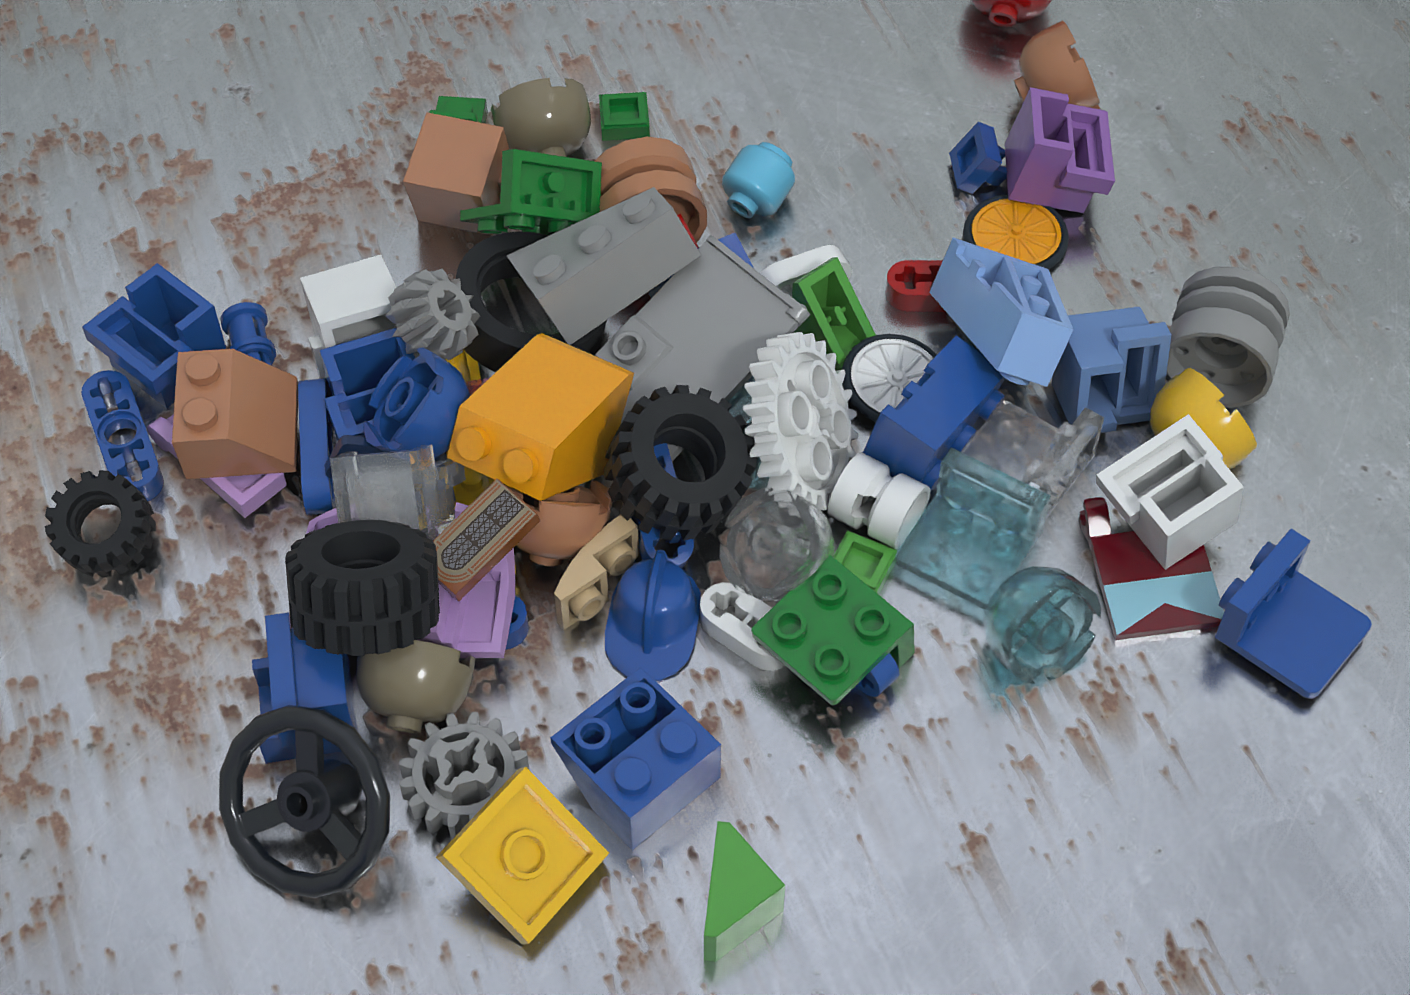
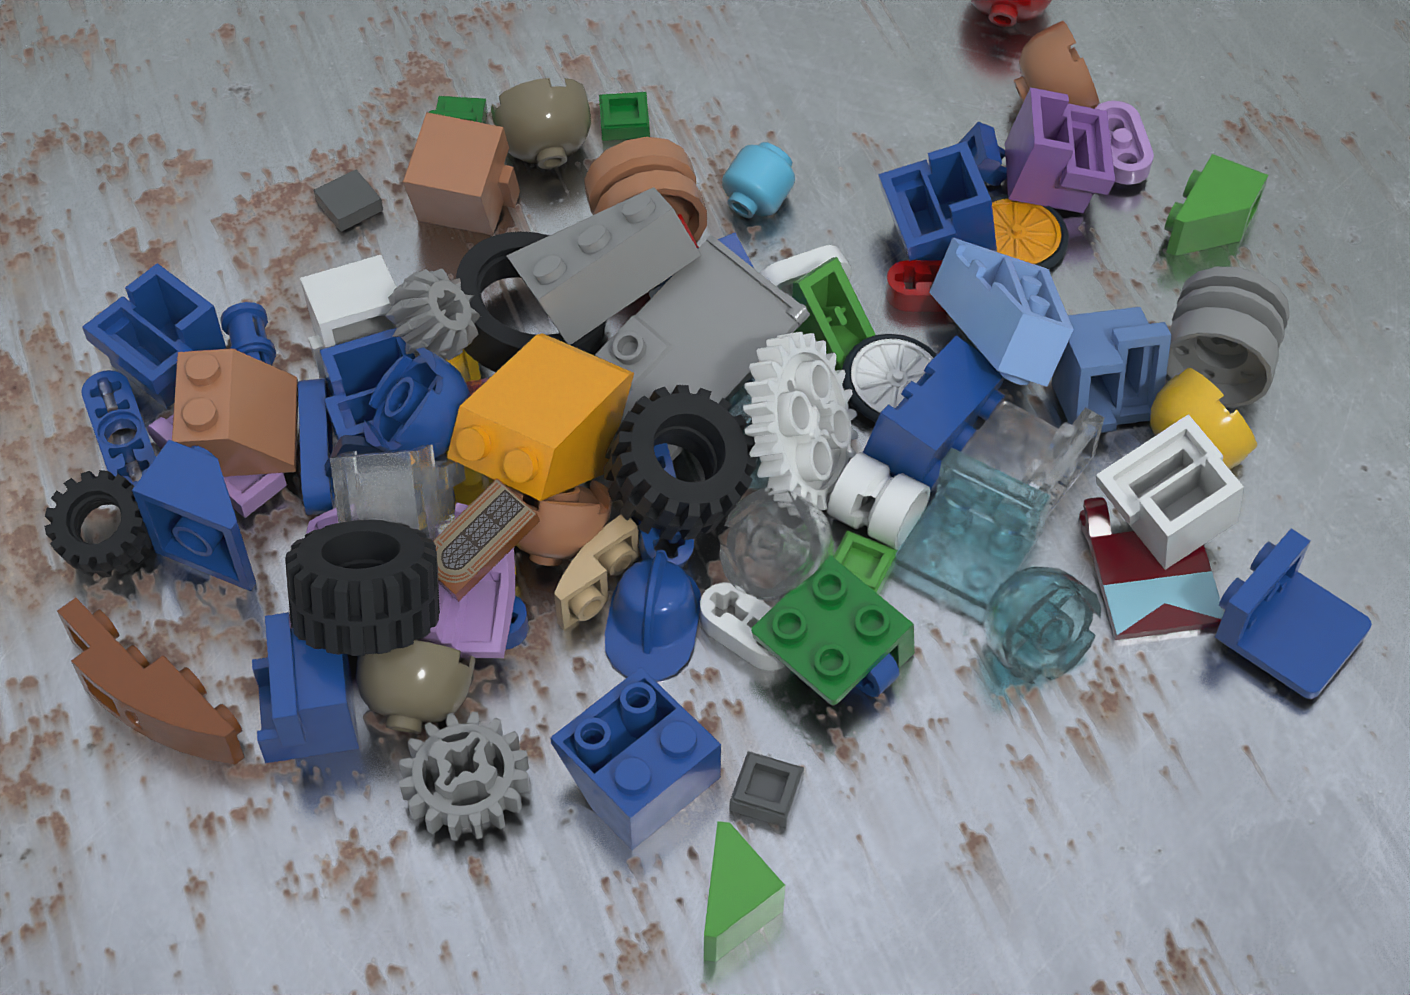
black piece [219,705,390,898] -> none
yellow plate [436,766,609,944] -> none
green bracket [460,149,602,235] -> none
none -> dark orange slope [57,598,245,765]
none -> blue slope [132,440,256,591]
none -> dark grey tile [313,169,383,232]
none -> dark grey tile [729,751,804,828]
none -> blue plate [878,141,997,261]
none -> lavender plate [1095,101,1154,185]
none -> bright green slope [1164,154,1268,256]

